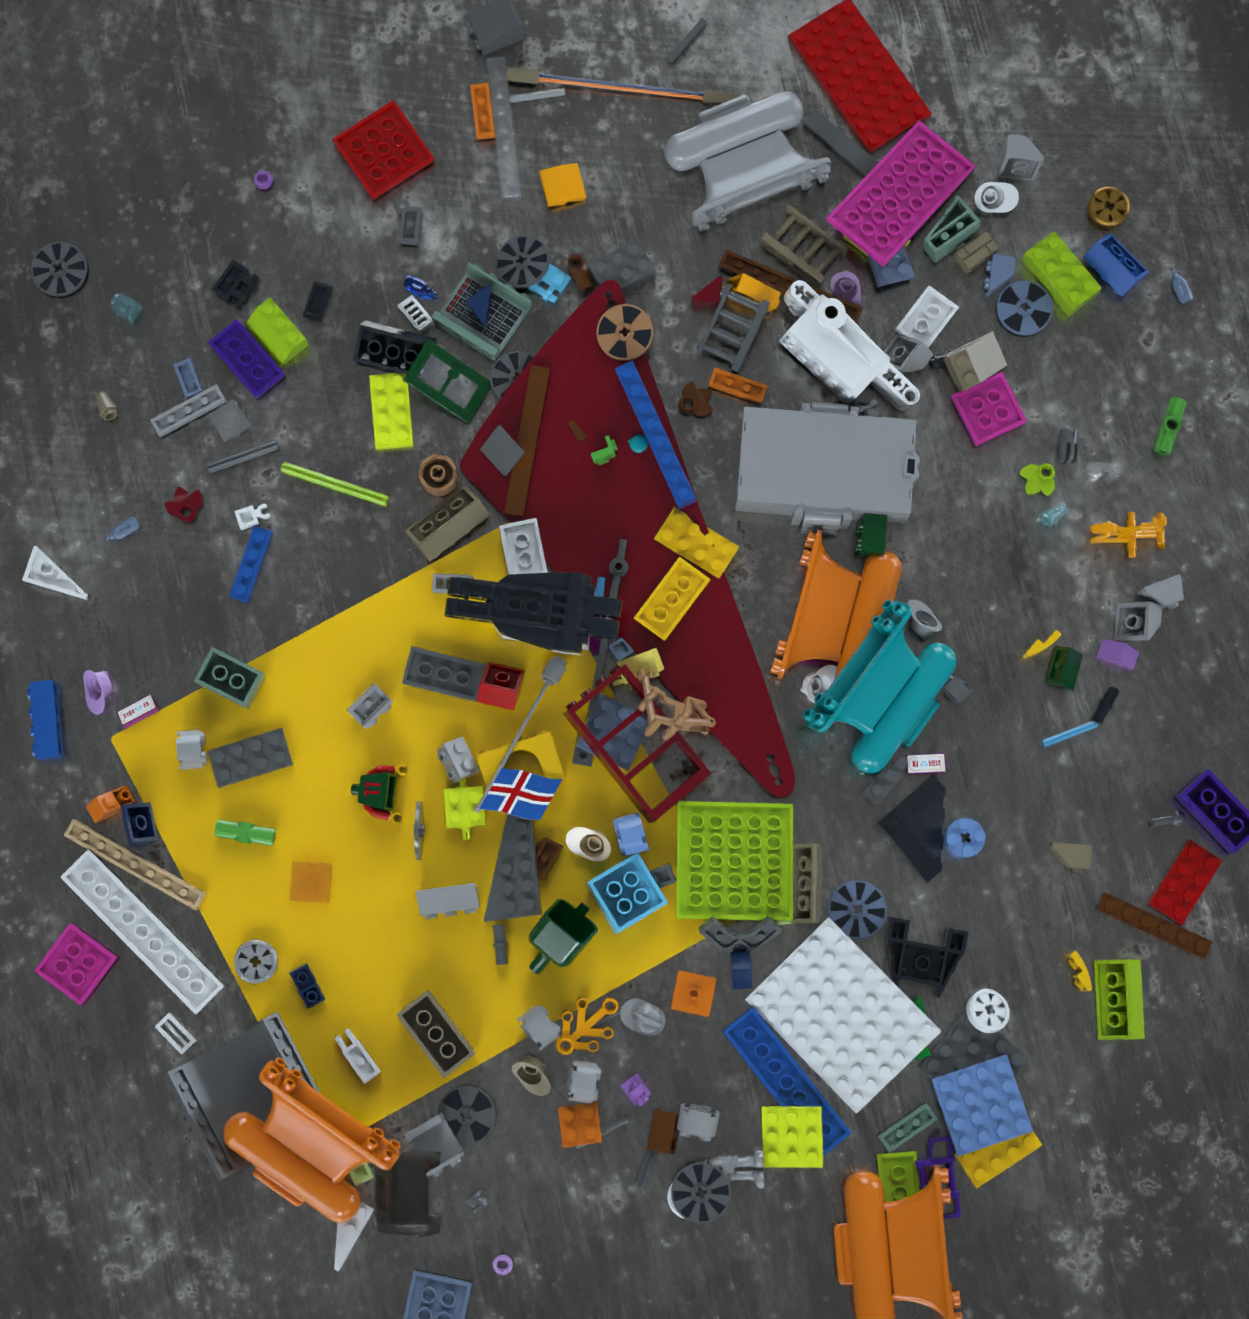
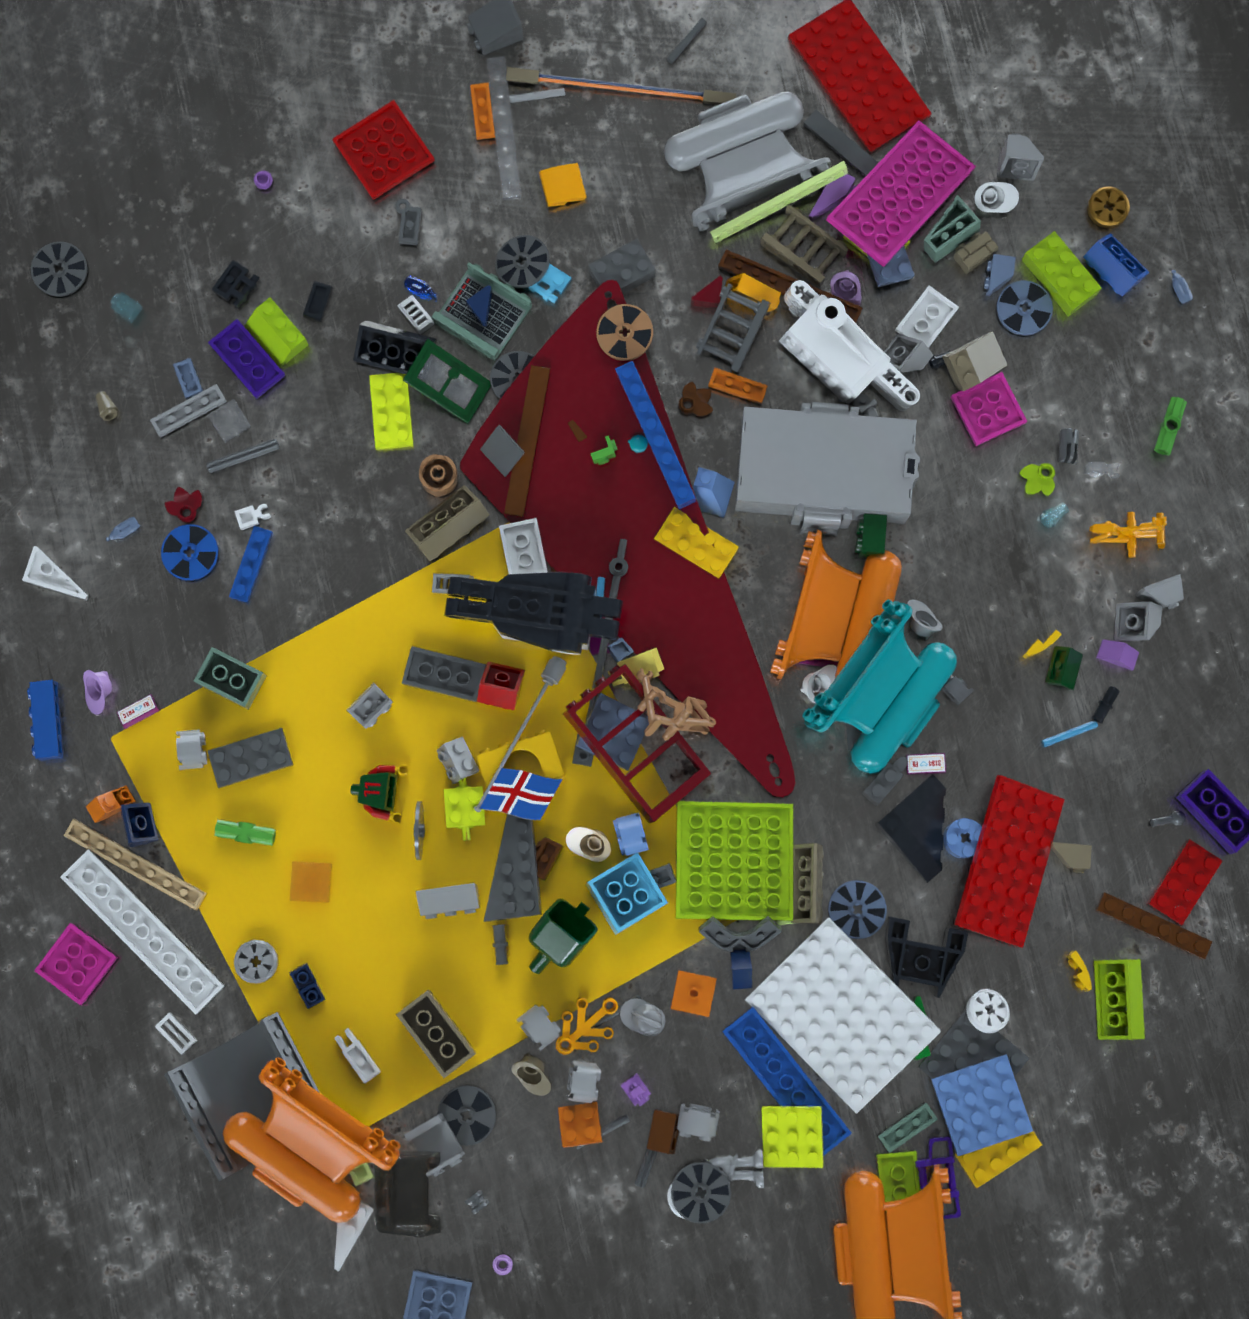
lime axle [281,462,389,506] -> none
reddish brown piece [567,254,596,293] -> none
yellow plate [634,557,710,641] -> none
none -> blue piece [161,524,219,581]
none -> medium blue slope [693,467,735,518]
none -> yellowish green tile [710,161,848,243]
none -> medium lavender slope [808,174,856,222]
none -> red plate [954,775,1065,948]

